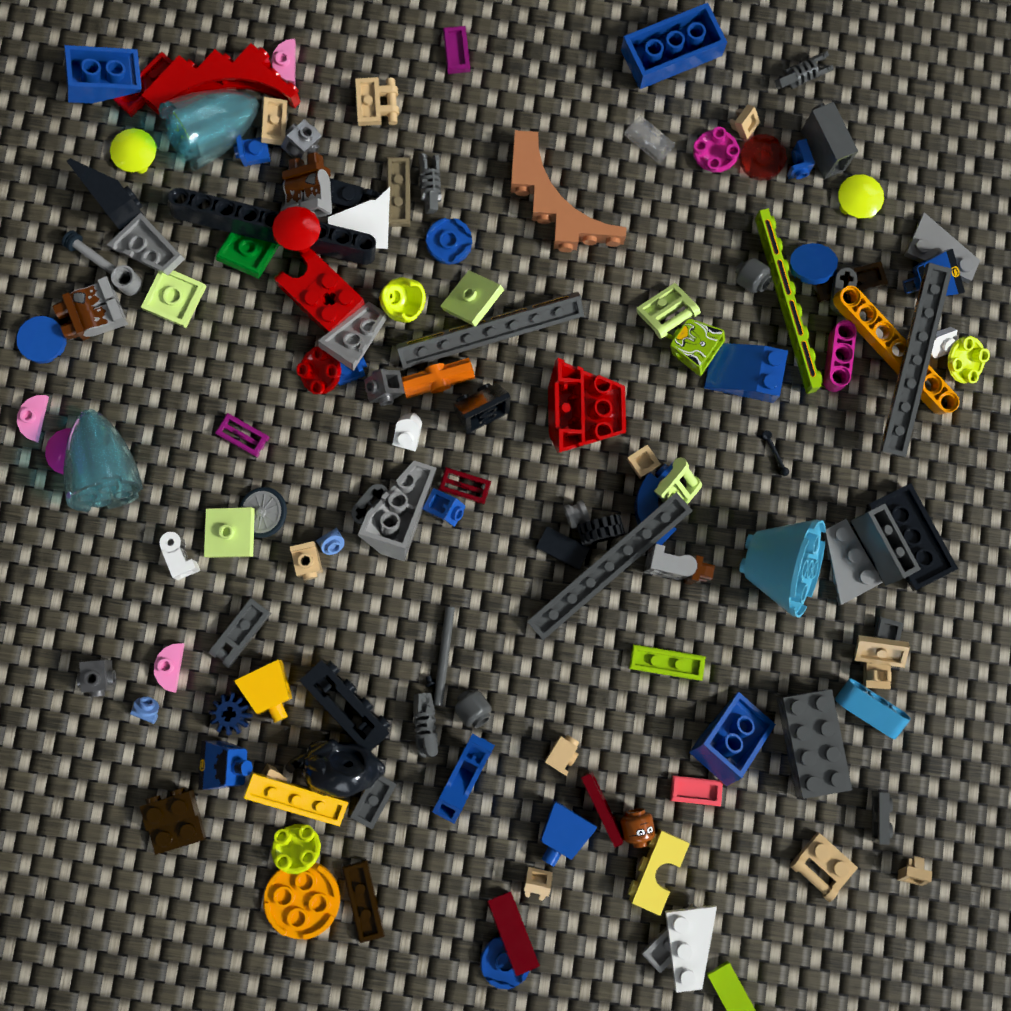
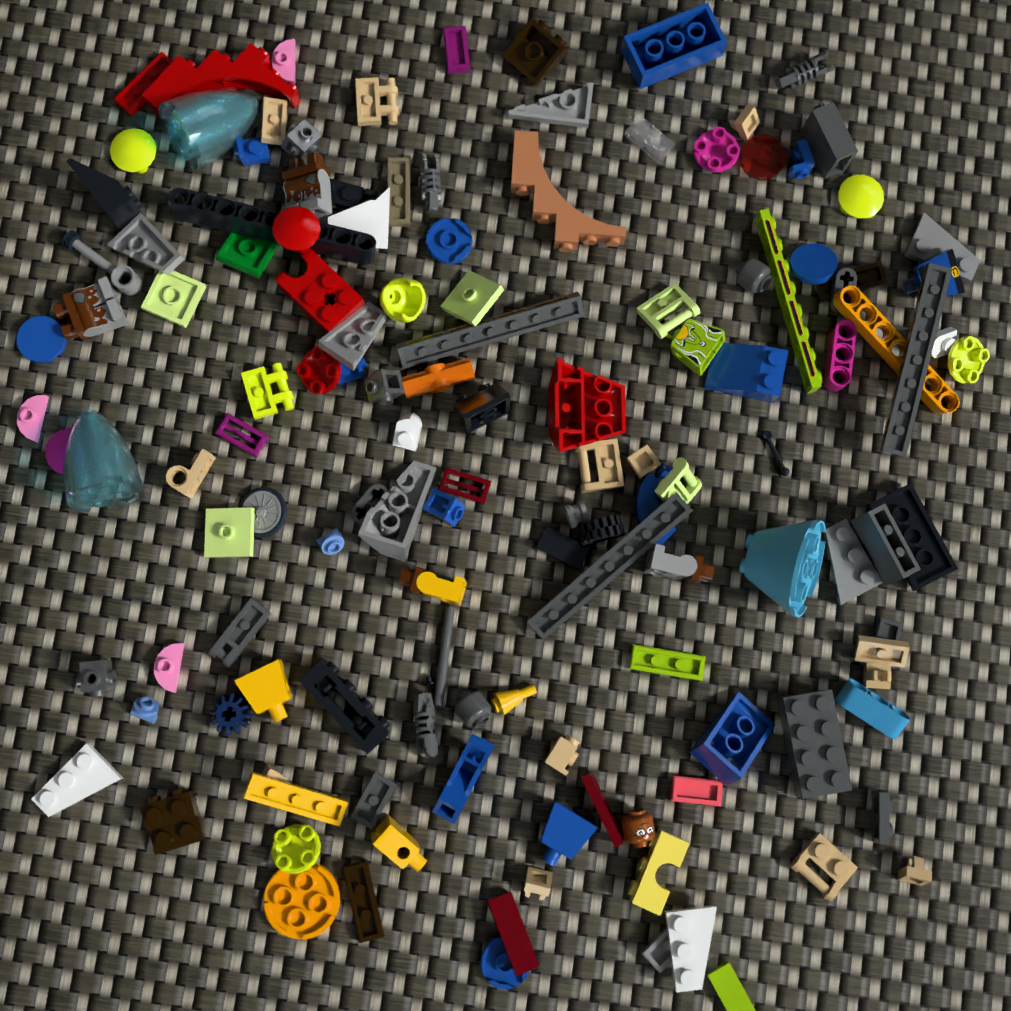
blue slope [64,45,142,103] -> none
white leg [159,532,201,580] -> none
blue torso [198,741,253,790] -> none
black piece [285,739,385,798] -> none
tan brick [290,541,323,580] -> none
none -> white wing [32,743,123,817]
none -> tan plate [166,449,216,499]
none -> neon yellow plate [241,363,294,420]
none -> yellow torso [371,815,427,872]
none -> yellow hips [398,567,467,606]
none -> yellow cone [491,684,537,716]
none -> dark brown plate [502,18,569,87]
none -> light grey wing [508,82,594,128]
none -> tan plate [574,439,624,493]

